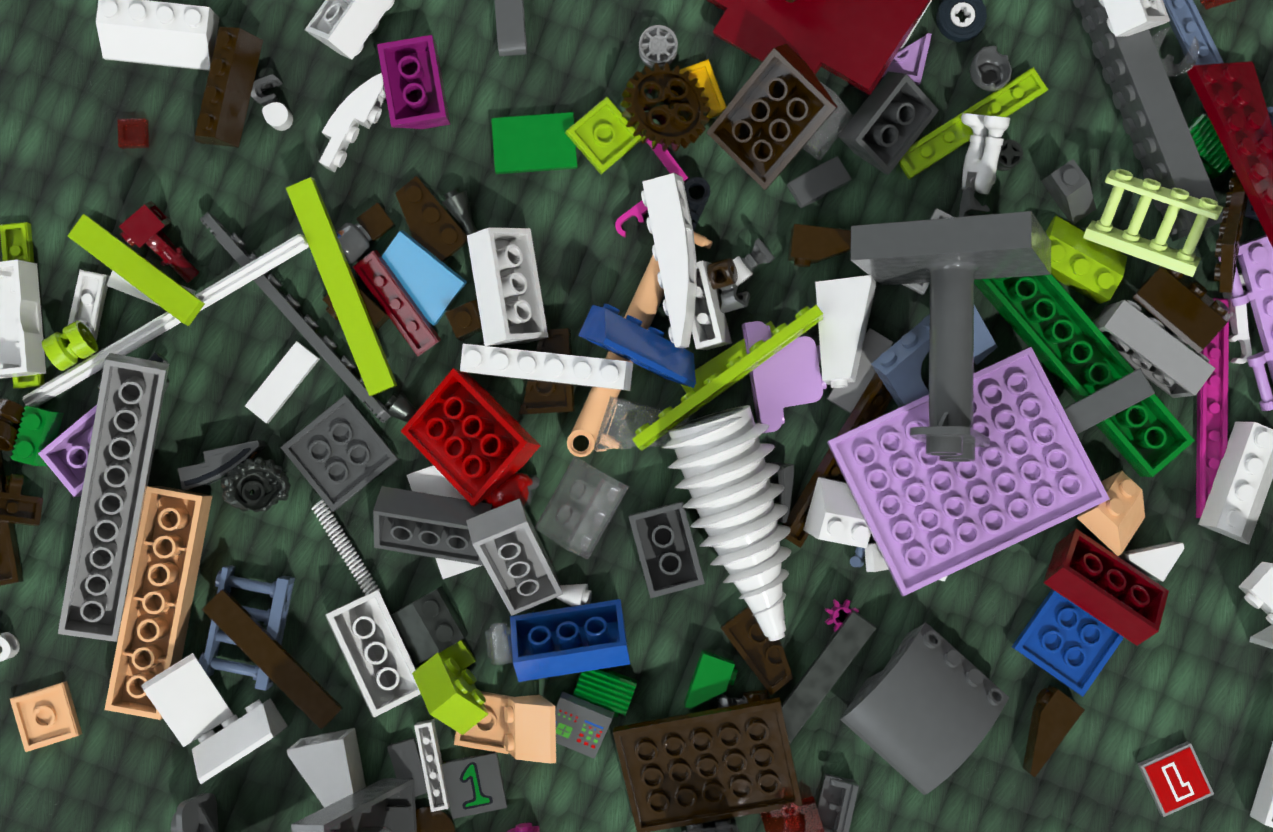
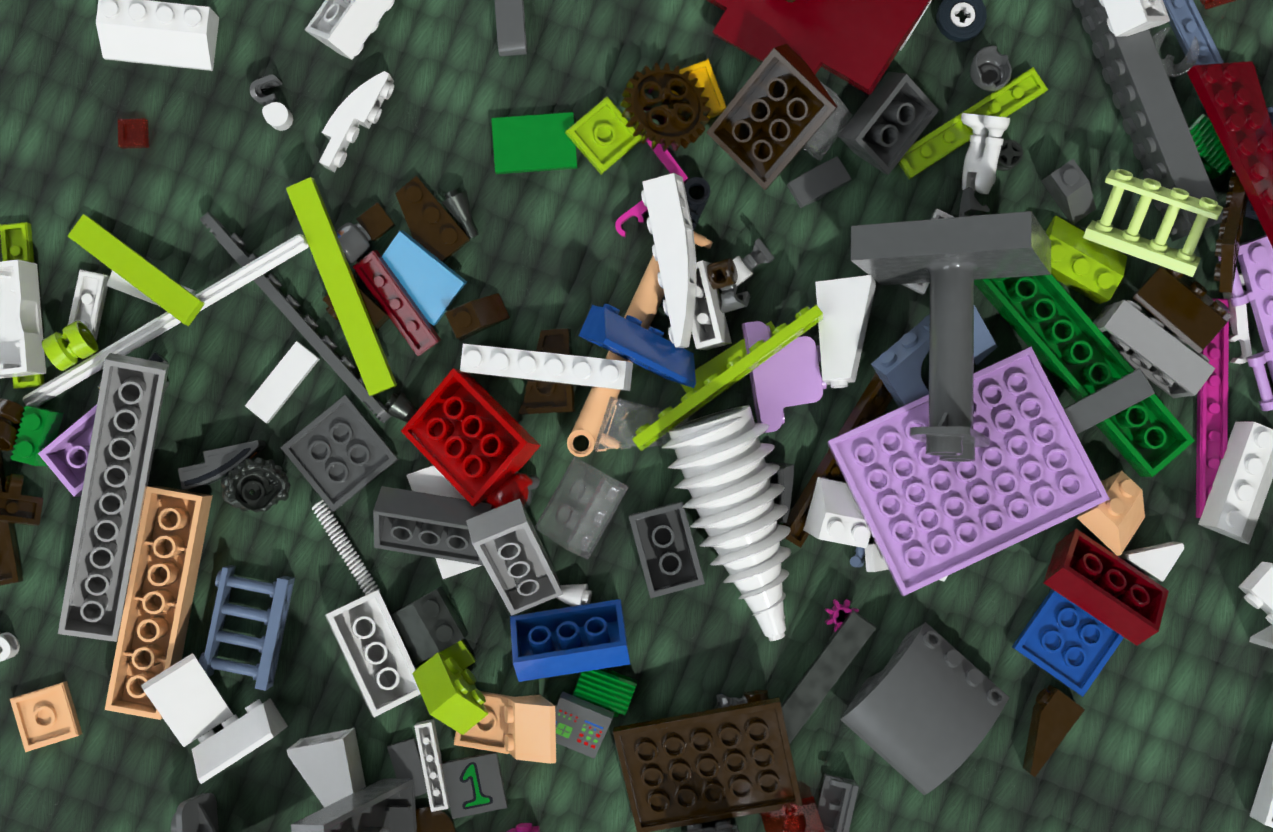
dark red brick [119,201,199,283] -> none
dark brown slope [195,27,263,148] -> none
dark brown tile [202,589,343,730] -> none
magenta slope [377,35,450,129] -> none
white brick [467,228,548,346] -> none
clear brick [485,623,513,665] -> none
light grey wheel [639,25,678,69] -> none
green slope [684,650,738,709] -> none
dark brown wing [720,606,793,695] -> none
dark brown slope [787,224,851,267] -> none
light grey tile [827,328,893,413] -> none
lavender tile [882,33,932,85] -> none
red tile [1137,741,1214,817] -> none

